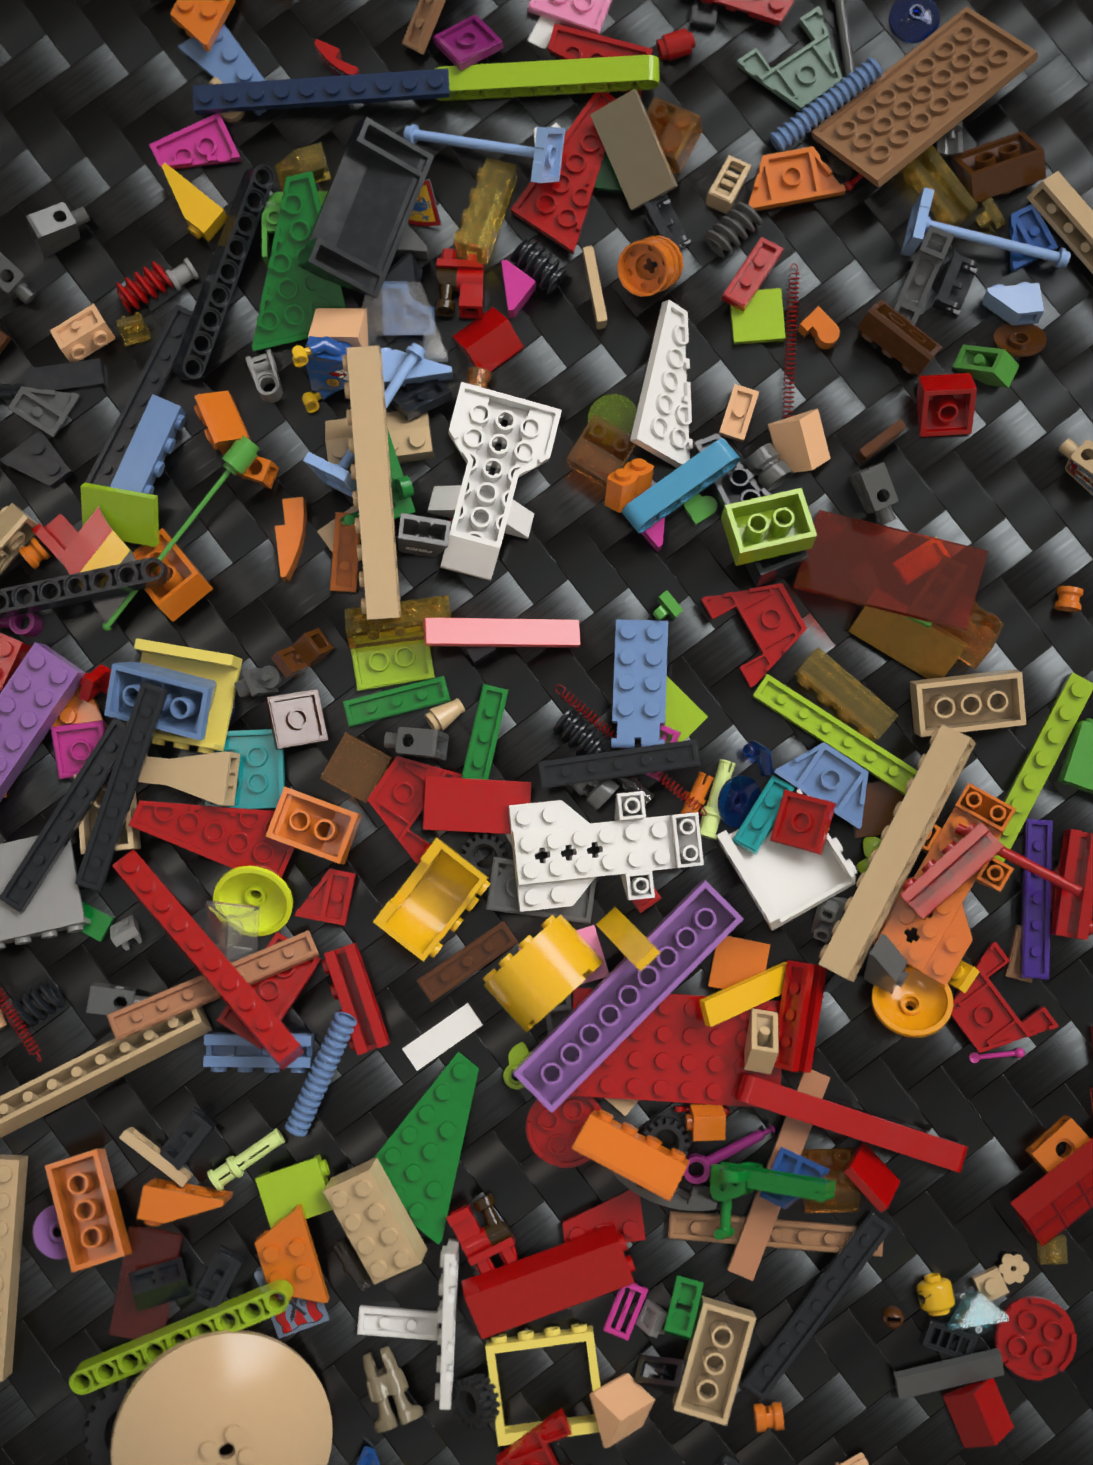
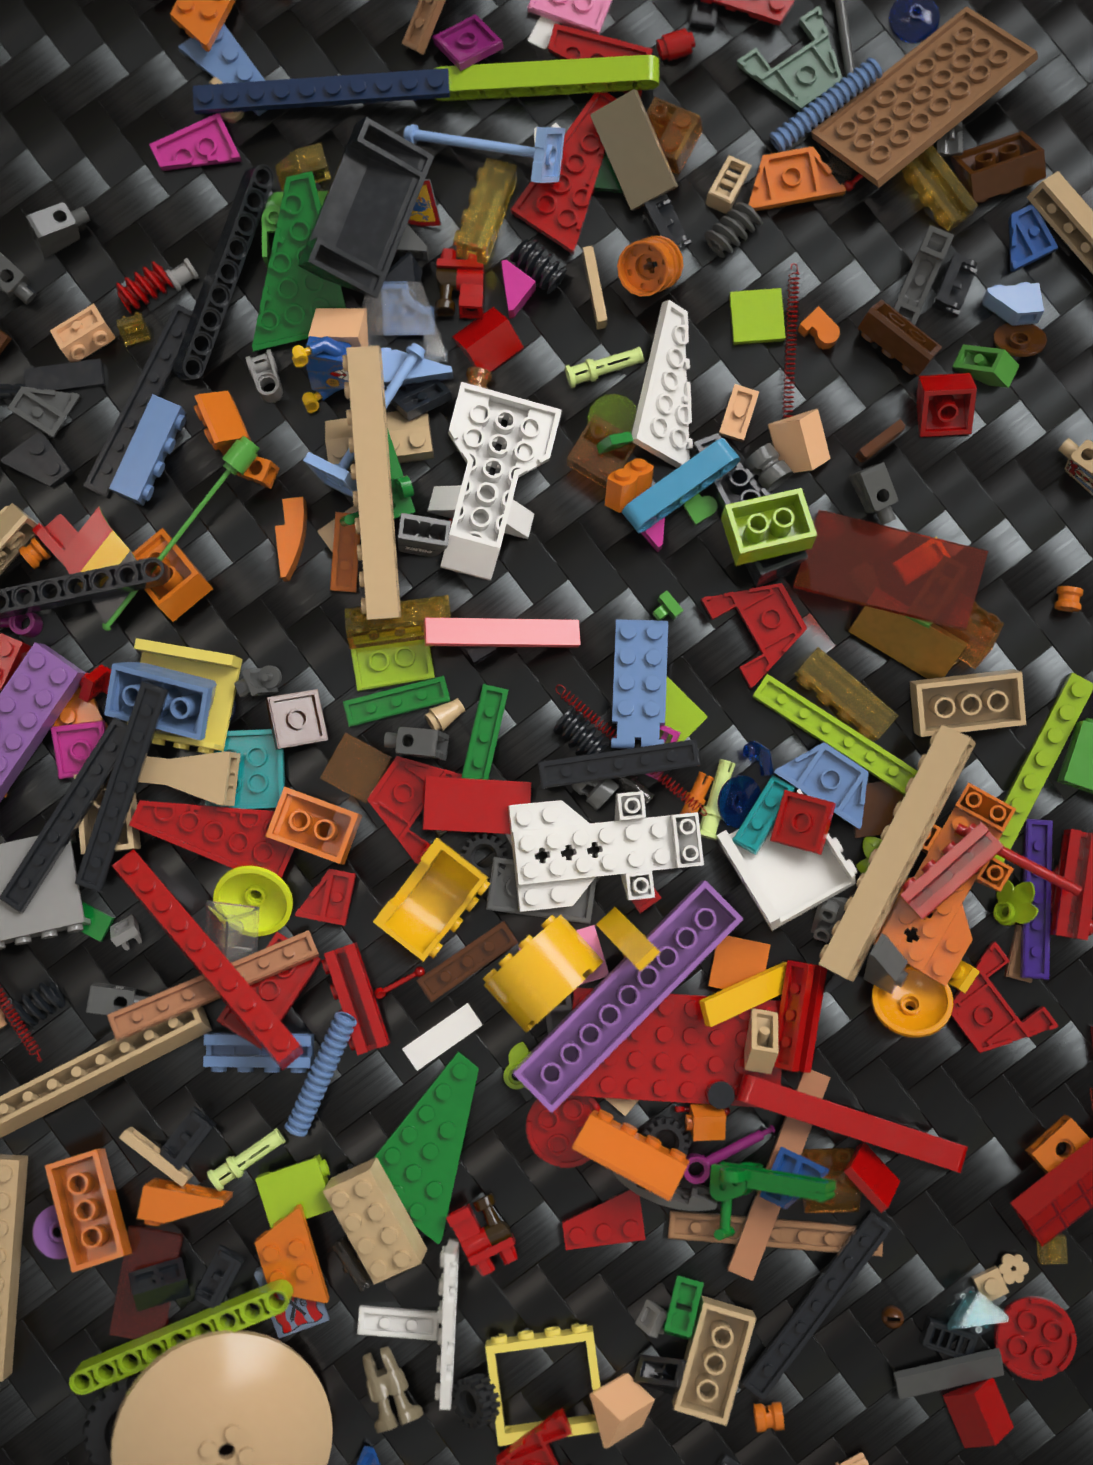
lime tile [81,483,159,547] -> none
yellow slope [162,163,227,242] -> none
reddish brown brick [271,628,334,679] -> none
red slope [314,39,360,76] -> none
red brick [462,1225,636,1339] -> none
dark pink tile [603,1283,648,1341] -> none
tile [722,237,784,312] -> none
light blue tile [901,187,1070,268] -> none
yellow head [917,1273,955,1316] -> none
dark pink hinge [968,1048,1025,1063] -> none
clear yellow tile [975,198,1006,229] -> none
none -> red hinge [374,967,425,999]
none -> yellowish green pin [565,347,644,388]
none -> green tile [596,432,634,454]
none -> black tile [707,1081,735,1109]
none -> lime plate [993,880,1038,926]

